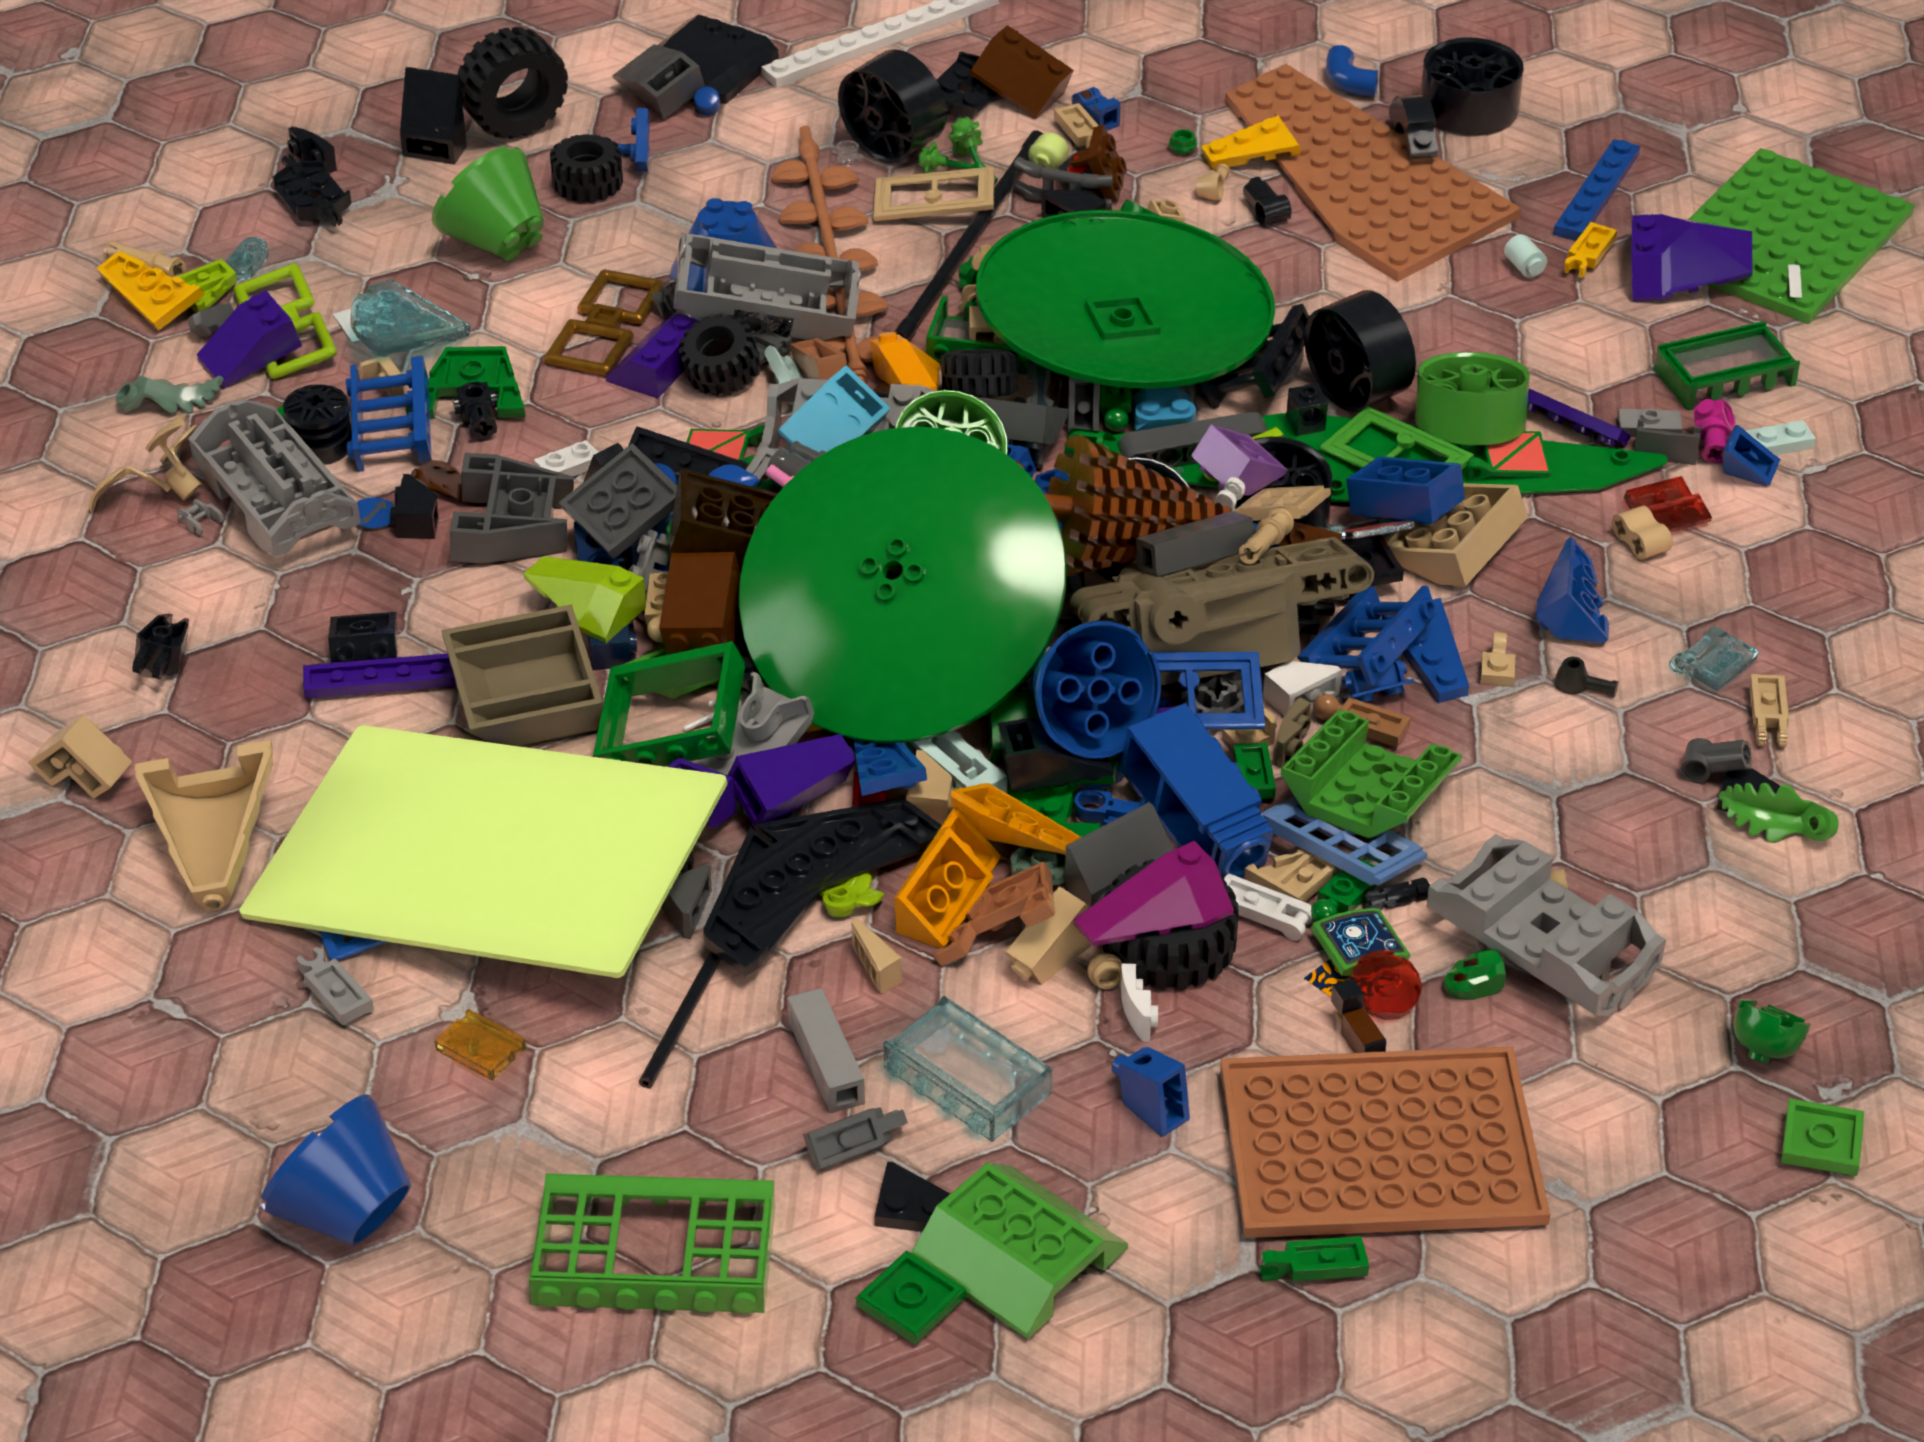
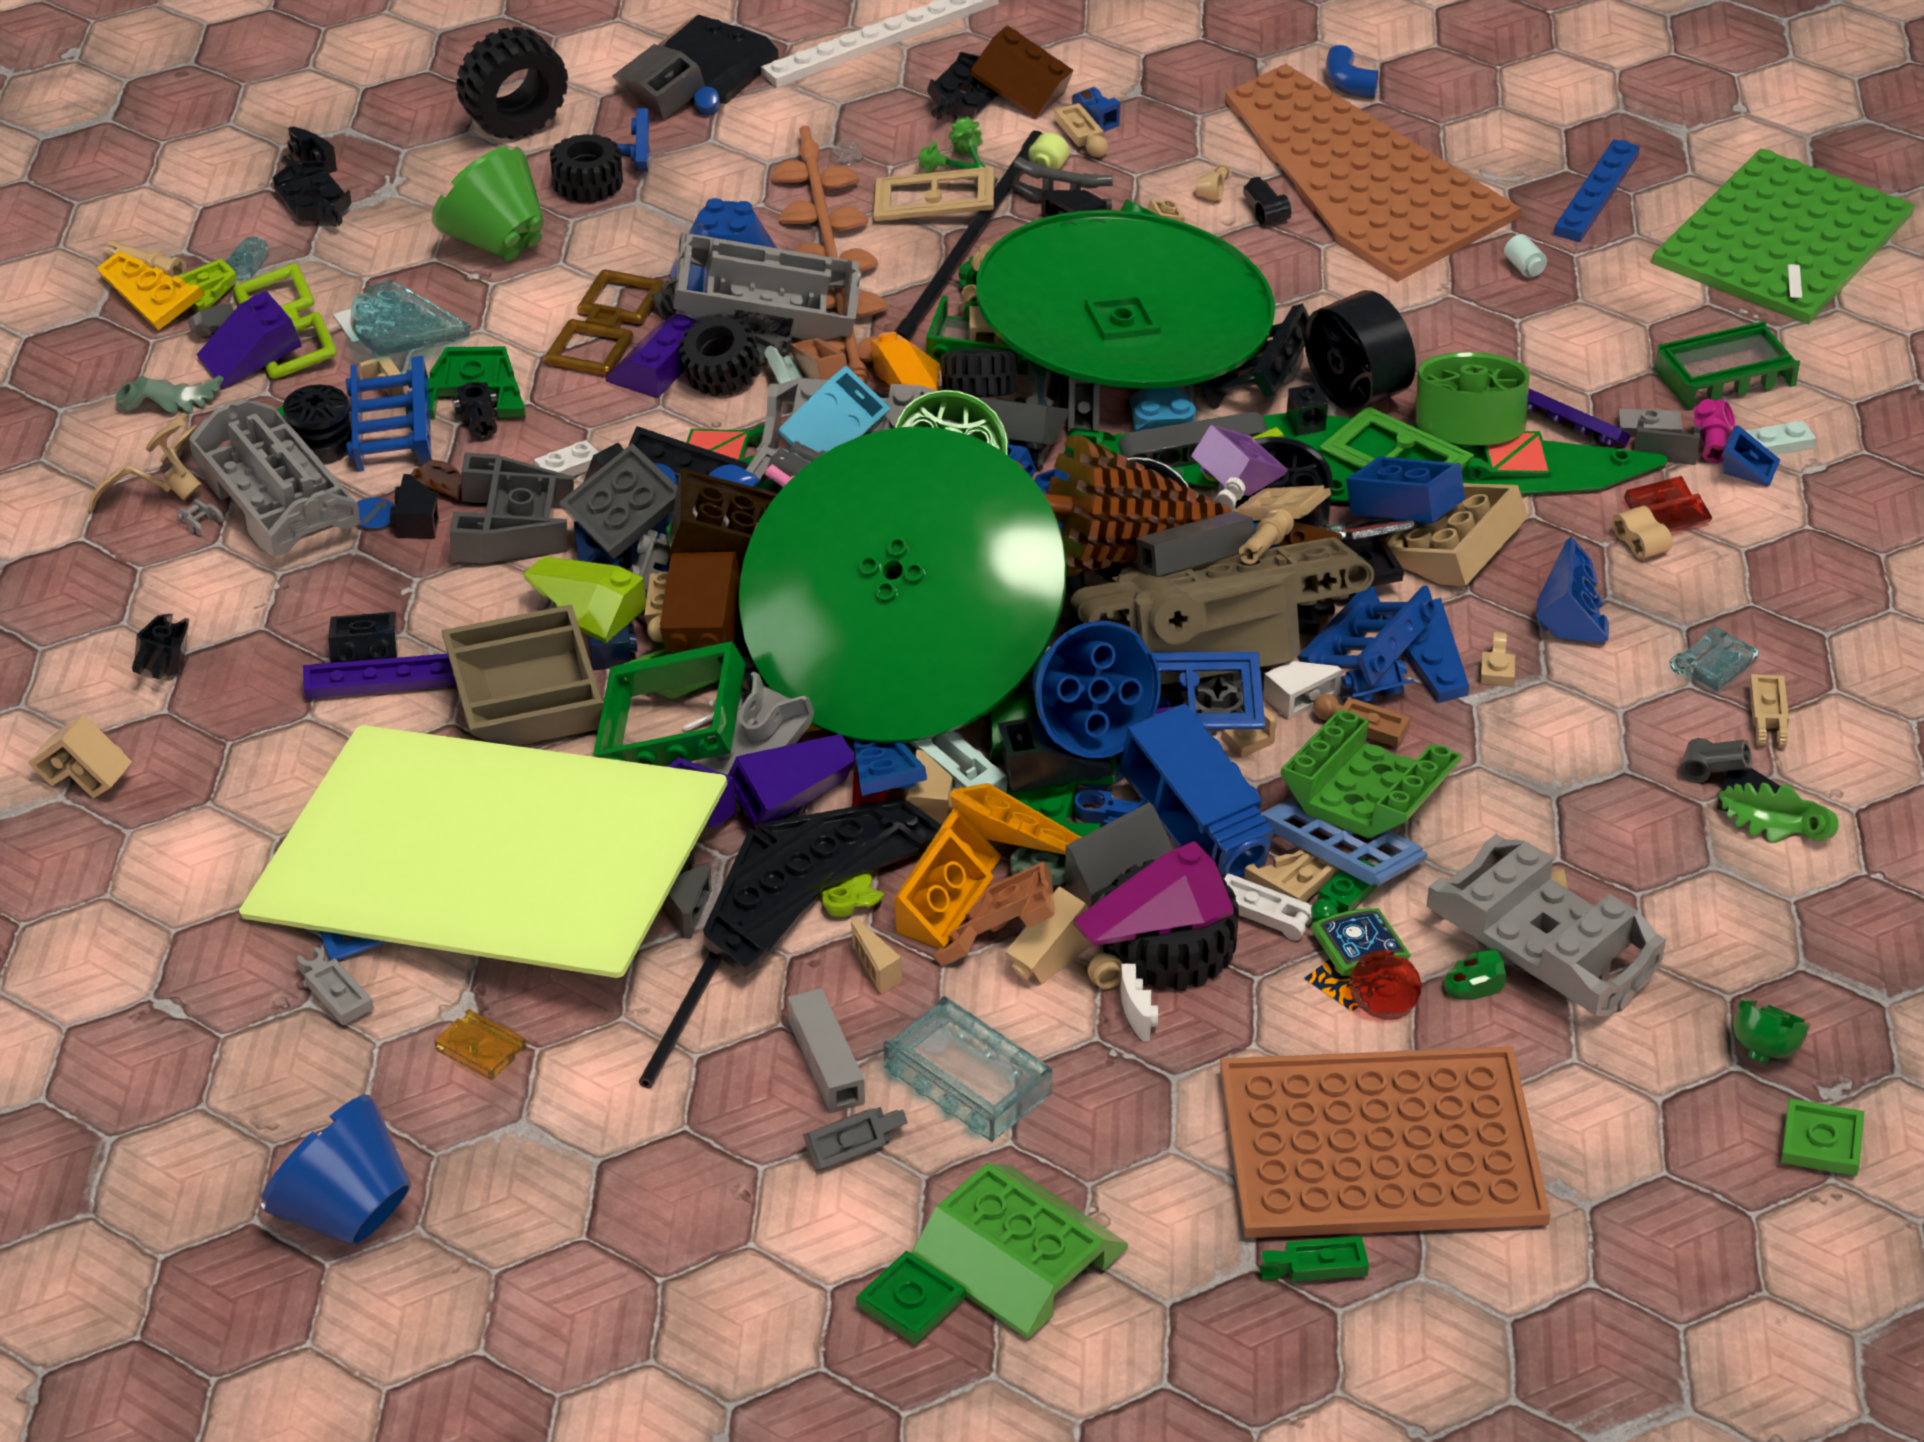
tan cone [134,740,273,911] -> none
black slope [400,67,467,164] -> none
bright green window [529,1173,775,1313] -> none
black wheel [838,49,947,164] -> none
black wing [875,1161,950,1232] -> none
reddish brown plate [1059,124,1127,203] -> none
green plate [1100,384,1133,432] -> none
blue torso [1112,1047,1190,1137] -> none
green plate [1169,129,1197,154] -> none
yellow wing [1201,115,1301,170] -> none
green plate [1233,742,1276,799] -> none
dark tan slope [1276,697,1311,768] -> none
piece [1331,978,1387,1053] -> none
black axle [1363,877,1430,910] -> none
black arch [1389,94,1439,159] -> none
black wheel [1420,37,1524,134] -> none
pearl dark grey bar [1555,656,1619,697] -> none
yellow plate [1564,222,1617,278] -> none
dark purple wedge [1631,214,1753,302] -> none

